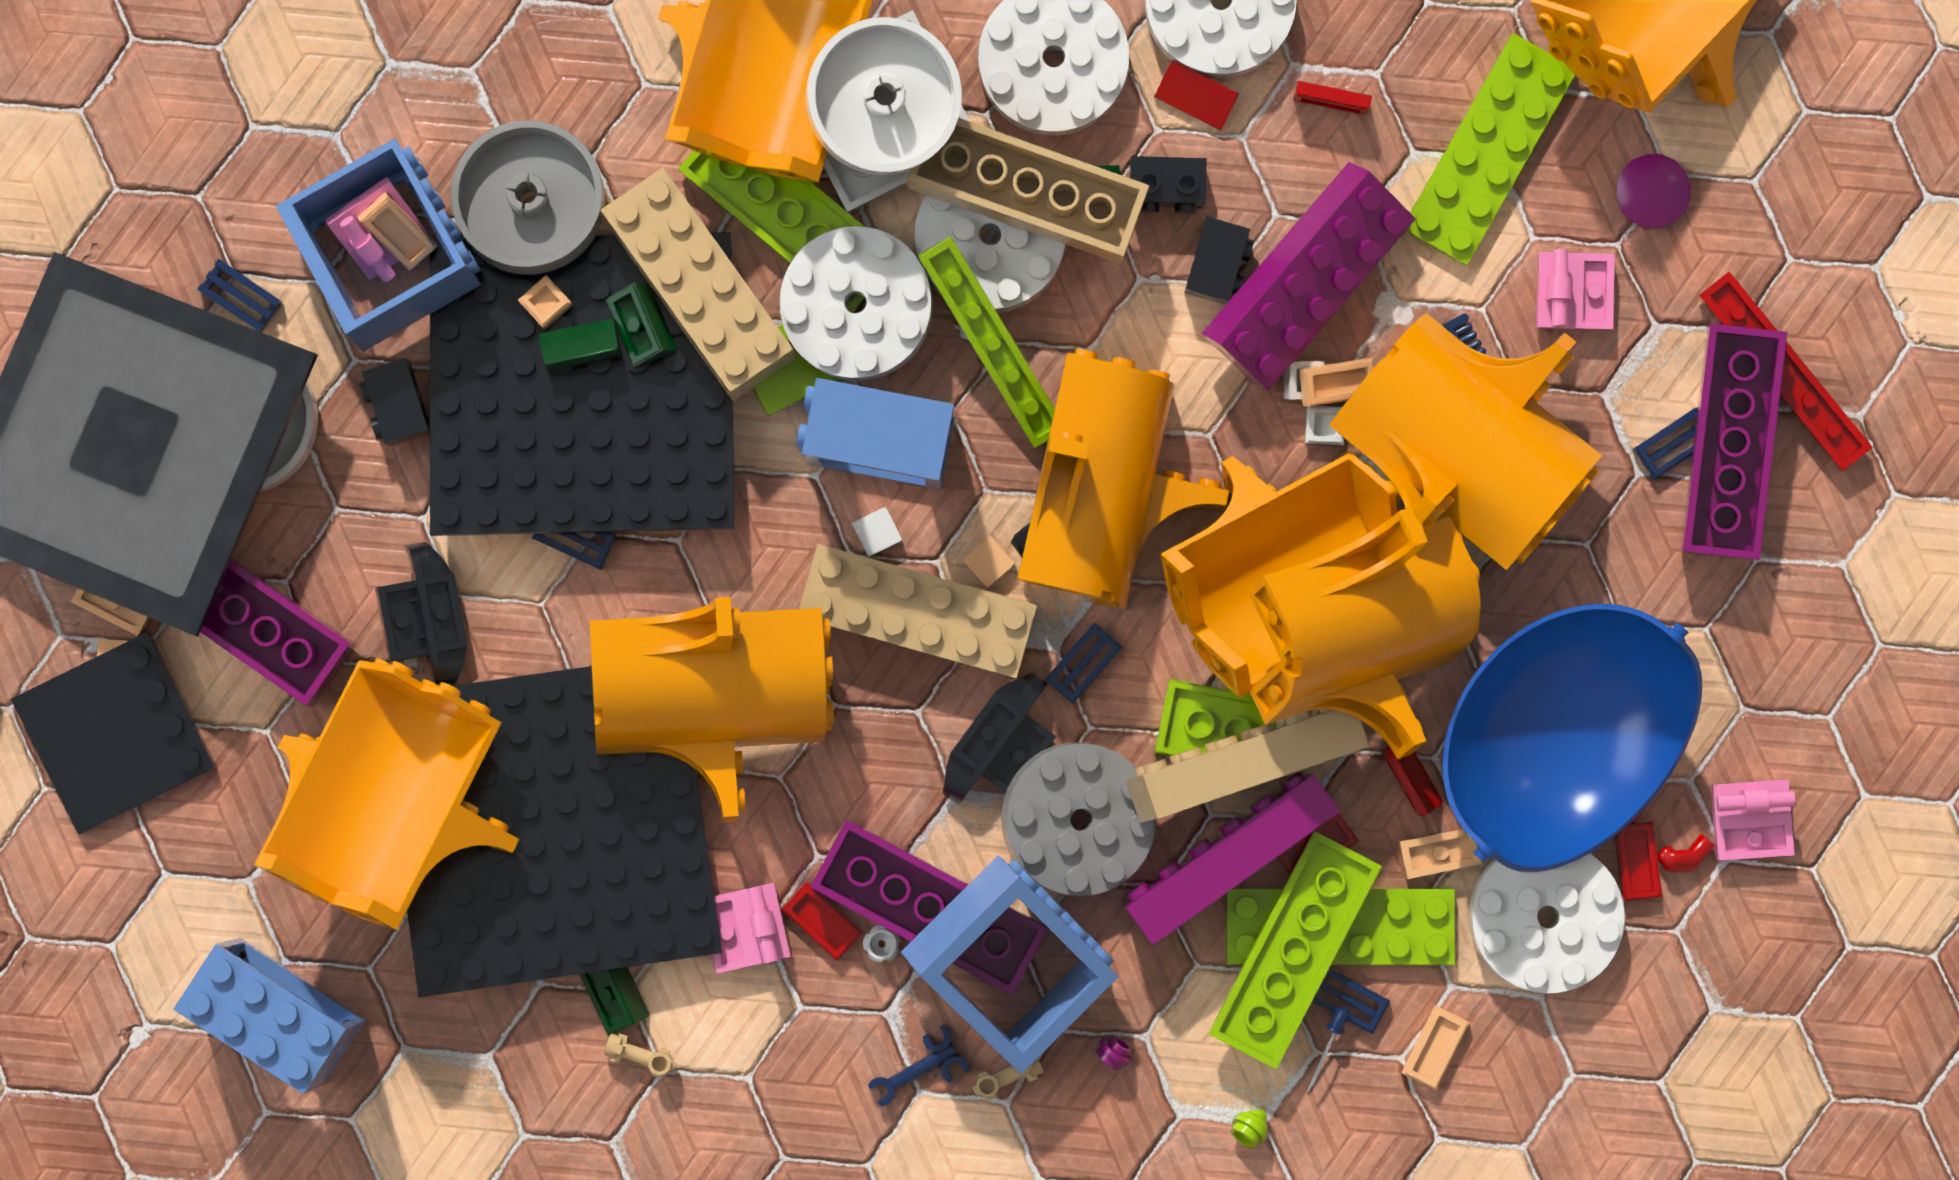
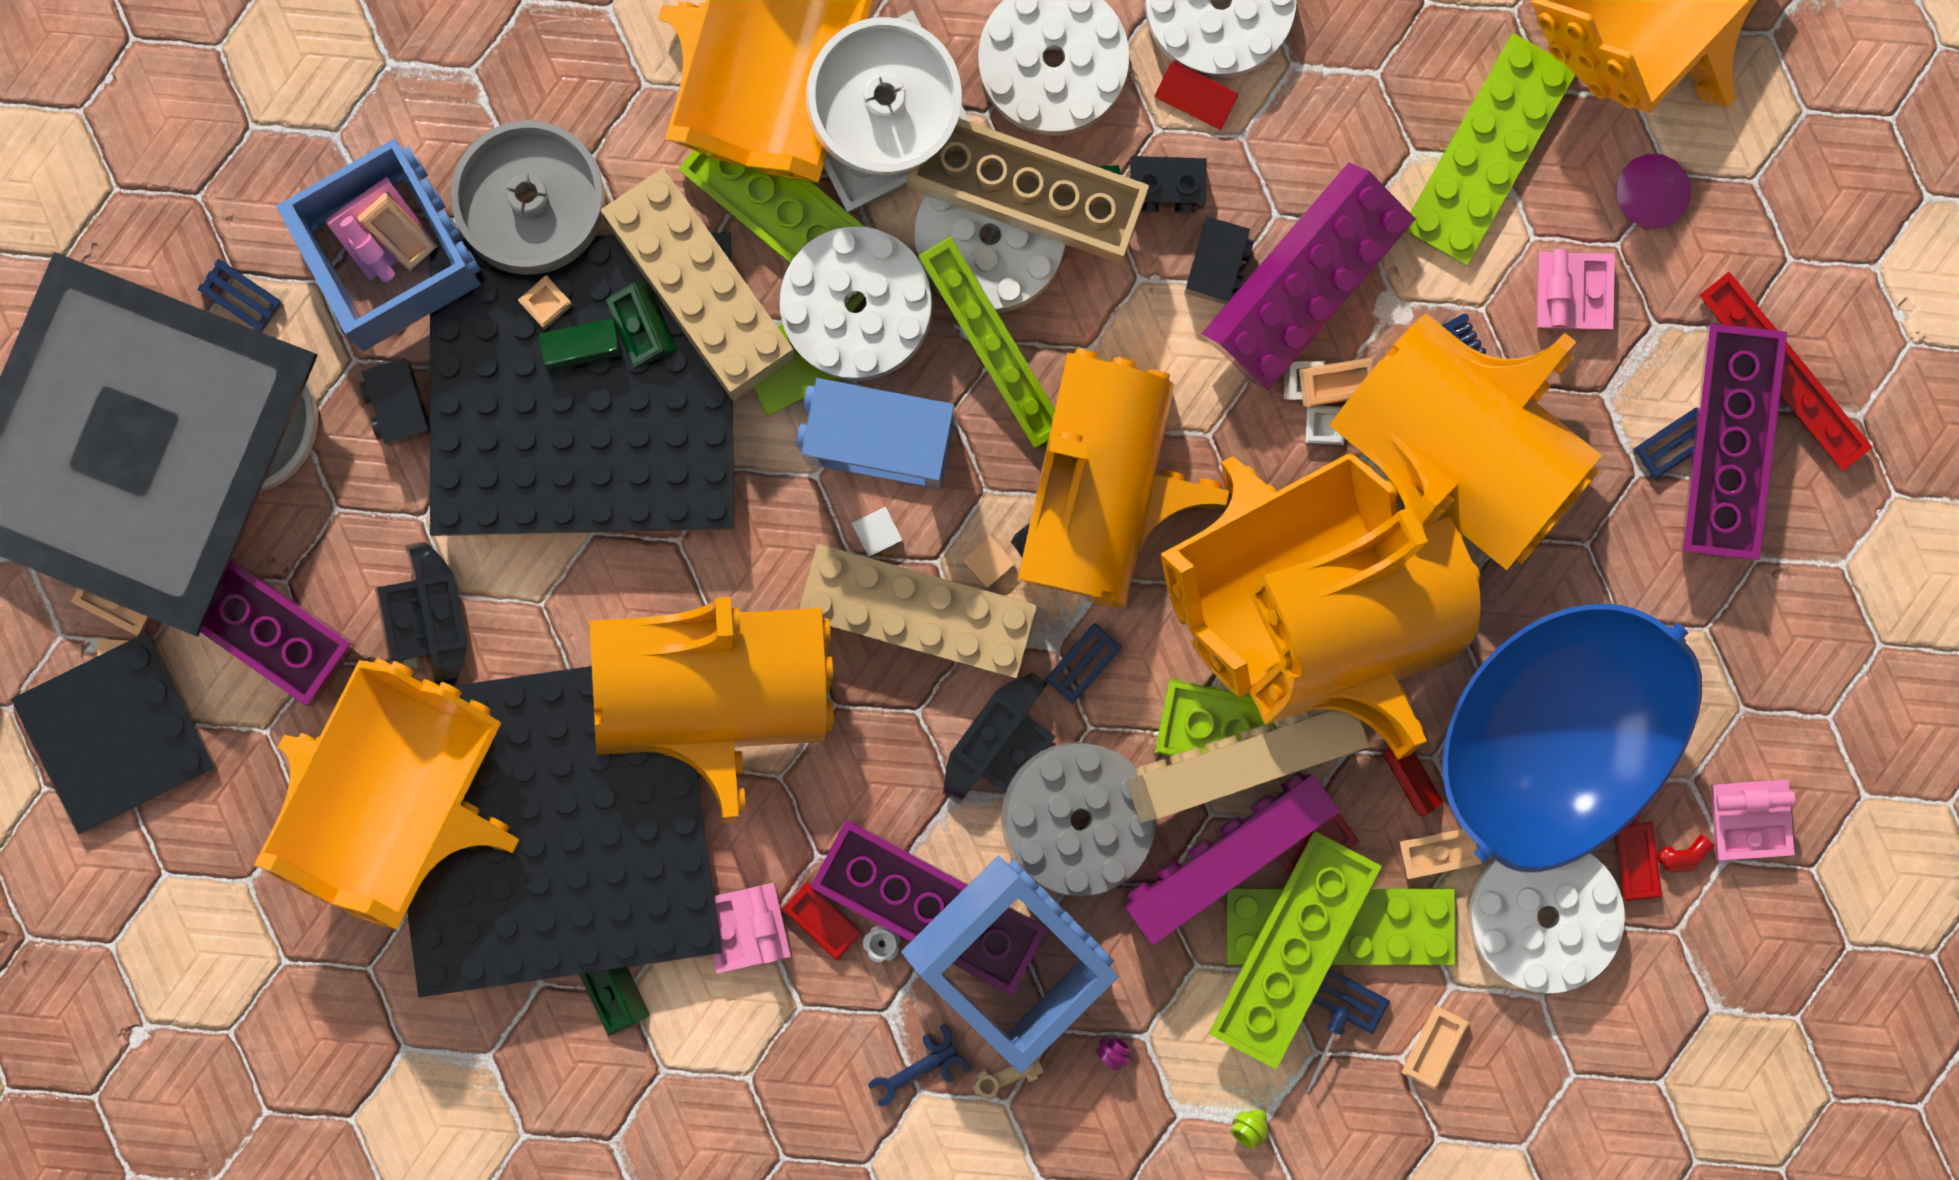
medium blue window [173,938,366,1095] -> none
dark blue tile [532,532,617,570] -> none
tan bar [604,1033,677,1078] -> none
red tile [1293,81,1372,115] -> none

